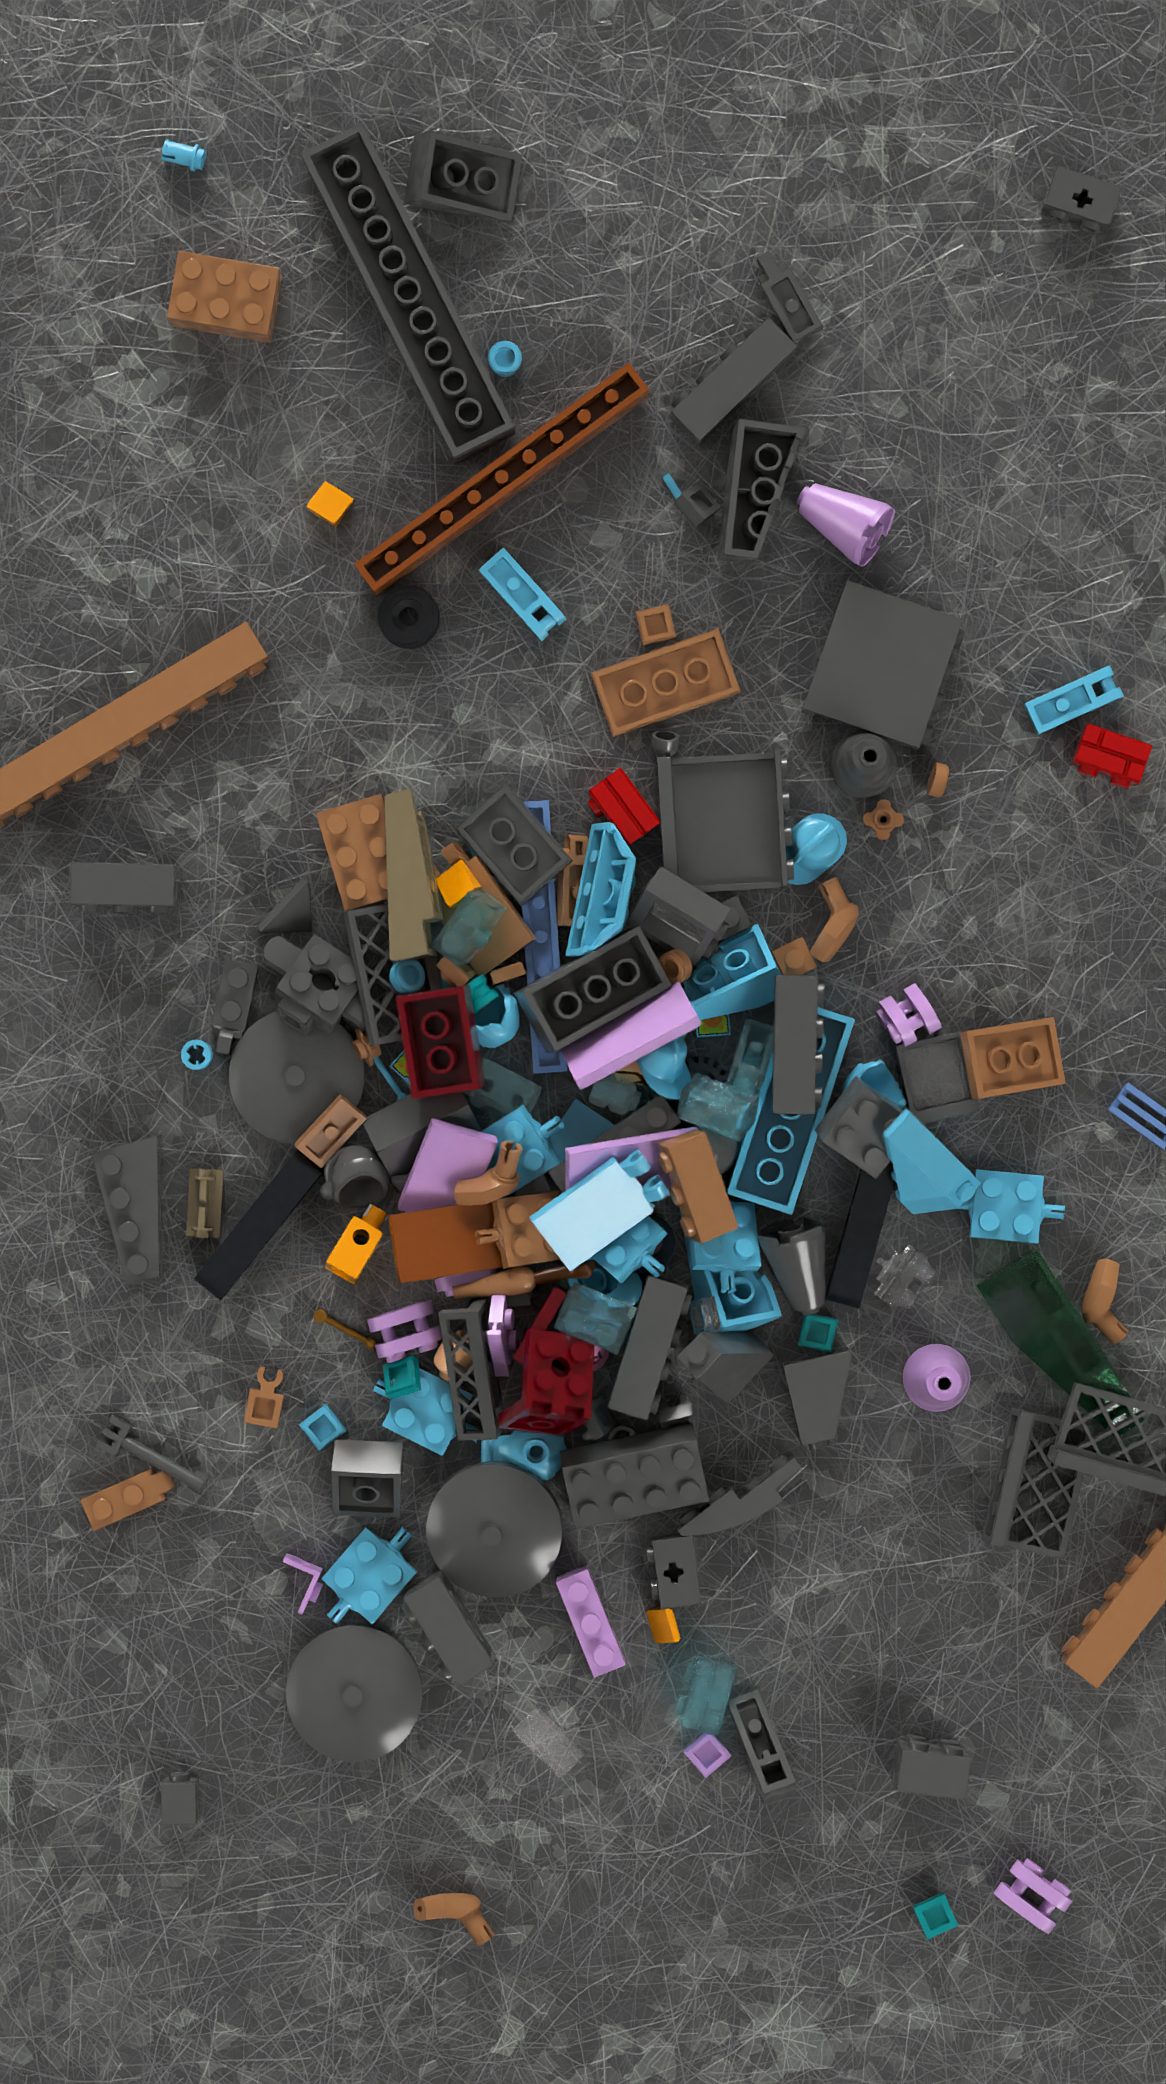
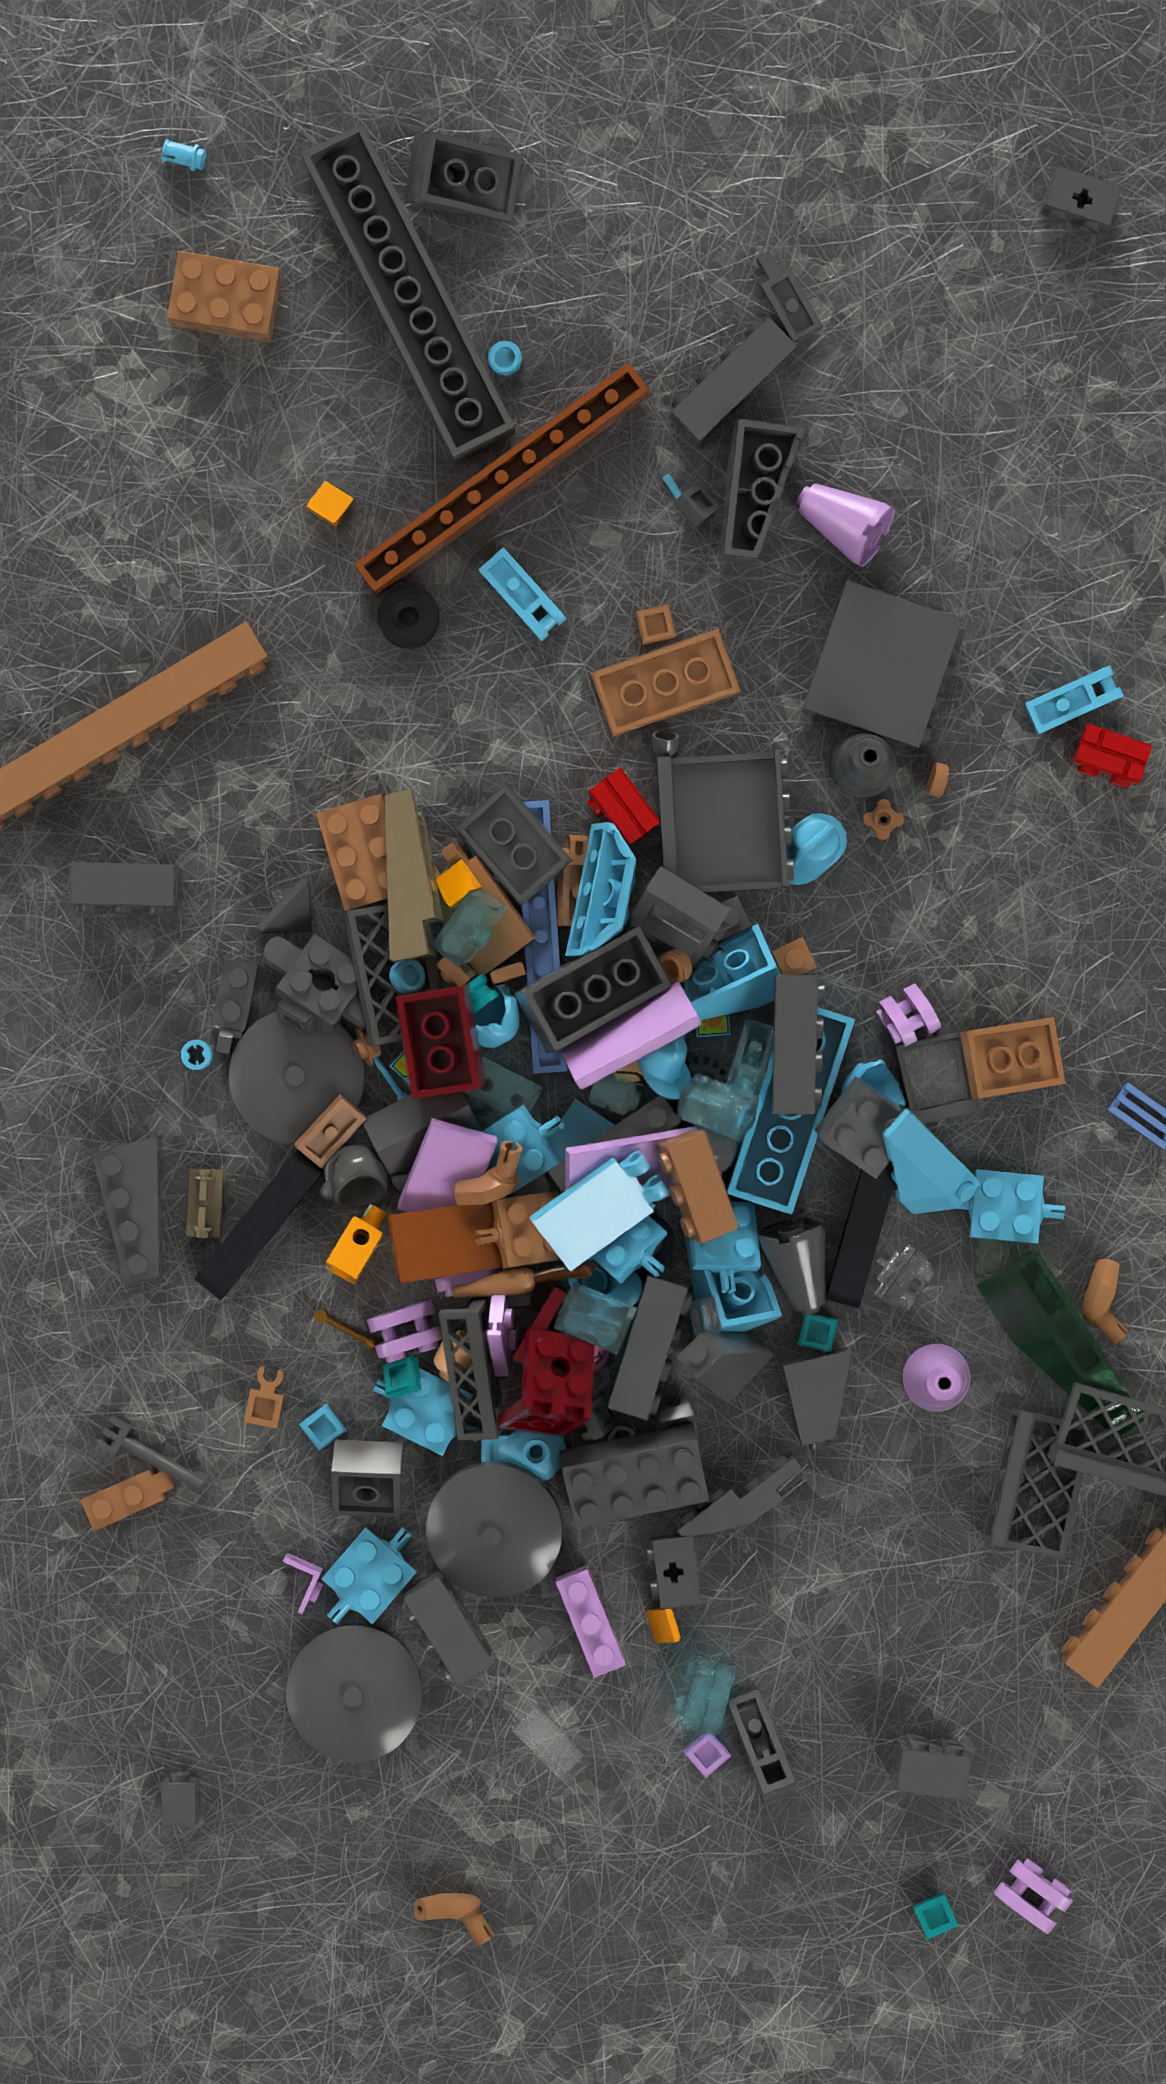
medium nougat arm [810,877,859,963] -> none

